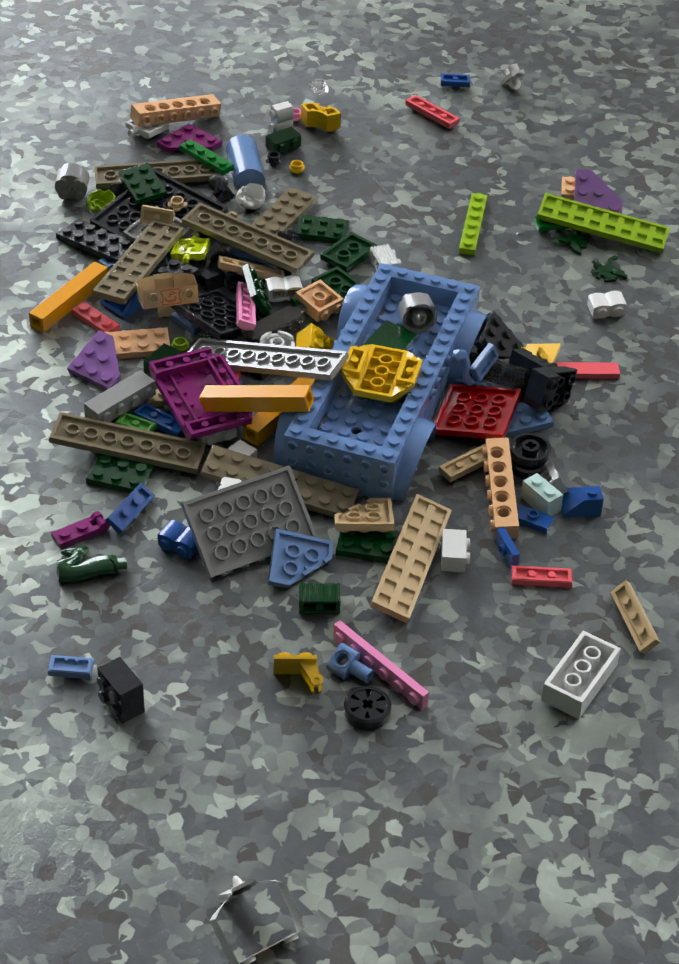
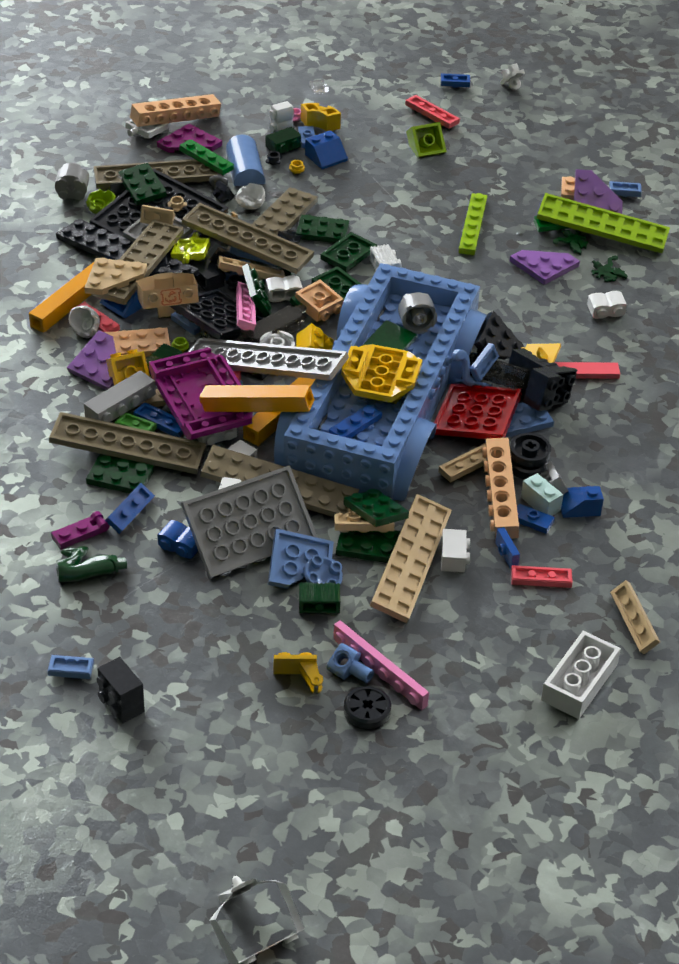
none -> white hair [68,306,100,338]
none -> tan plate [85,258,147,295]
none -> yellow plate [106,349,150,385]
none -> medium blue plate [298,126,315,148]
none -> medium blue dish [304,554,343,584]
none -> blue slope [305,131,348,169]
none -> blue plate [329,404,382,439]
none -> dark green plate [343,489,409,527]
none -> lime slope [406,122,447,158]
none -> medium lavender plate [509,250,580,285]
none -> medium blue plate [609,181,642,197]

